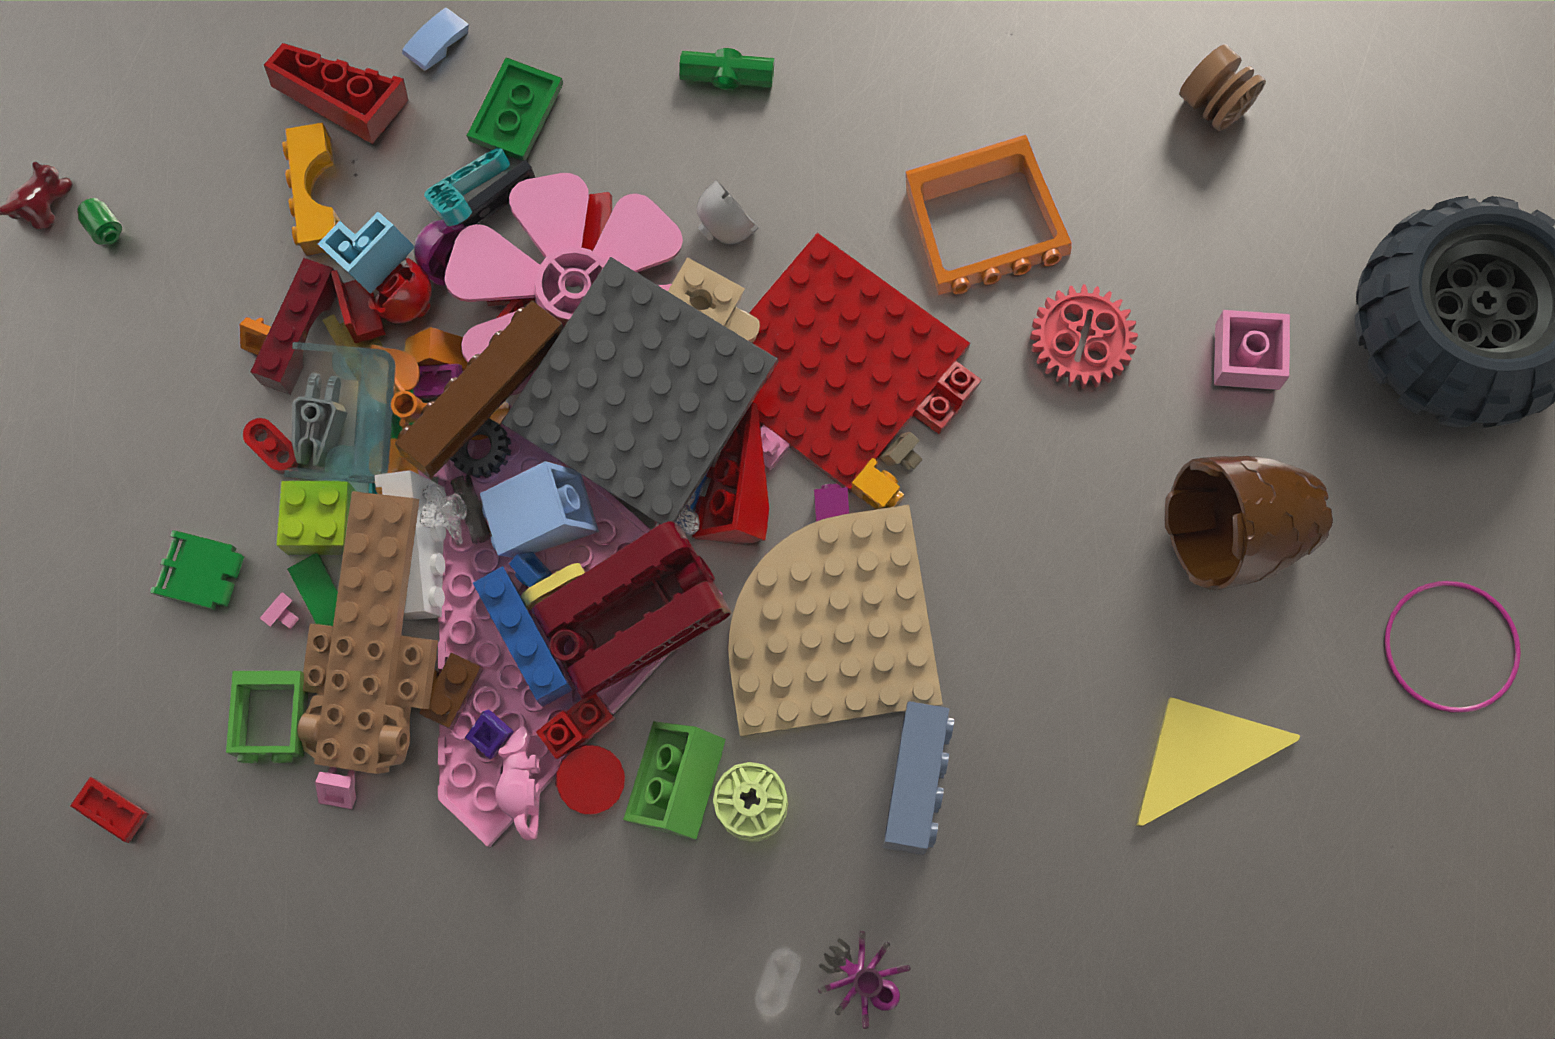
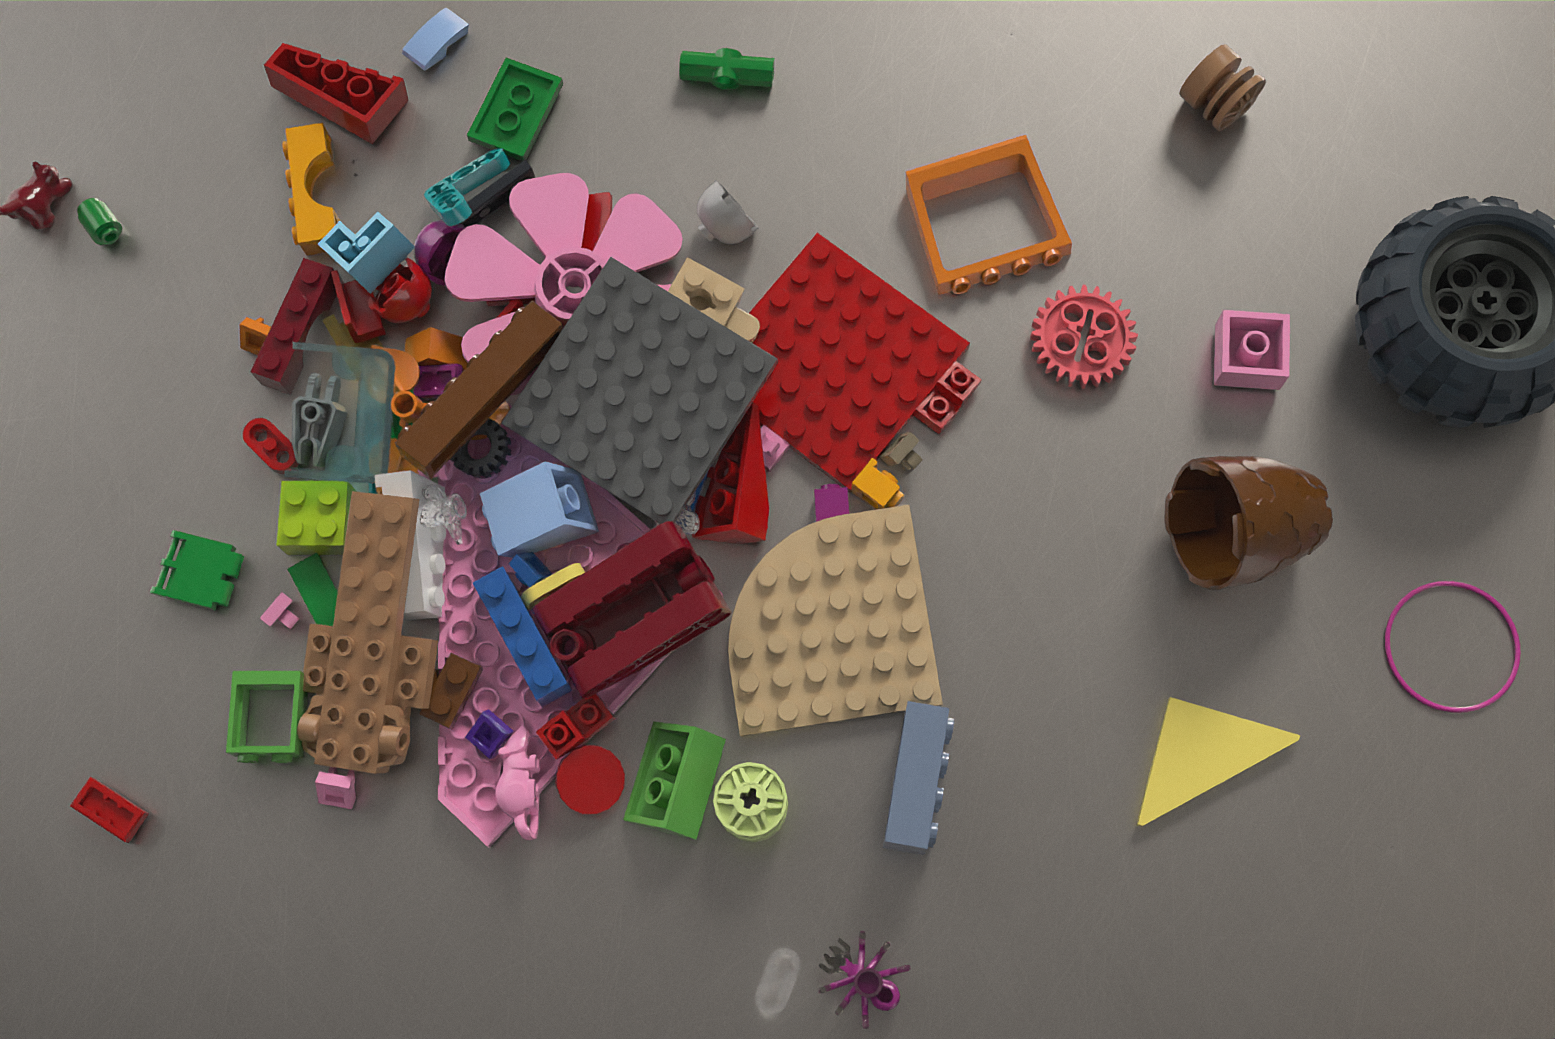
clear smoke pin [450,475,492,544] -> none

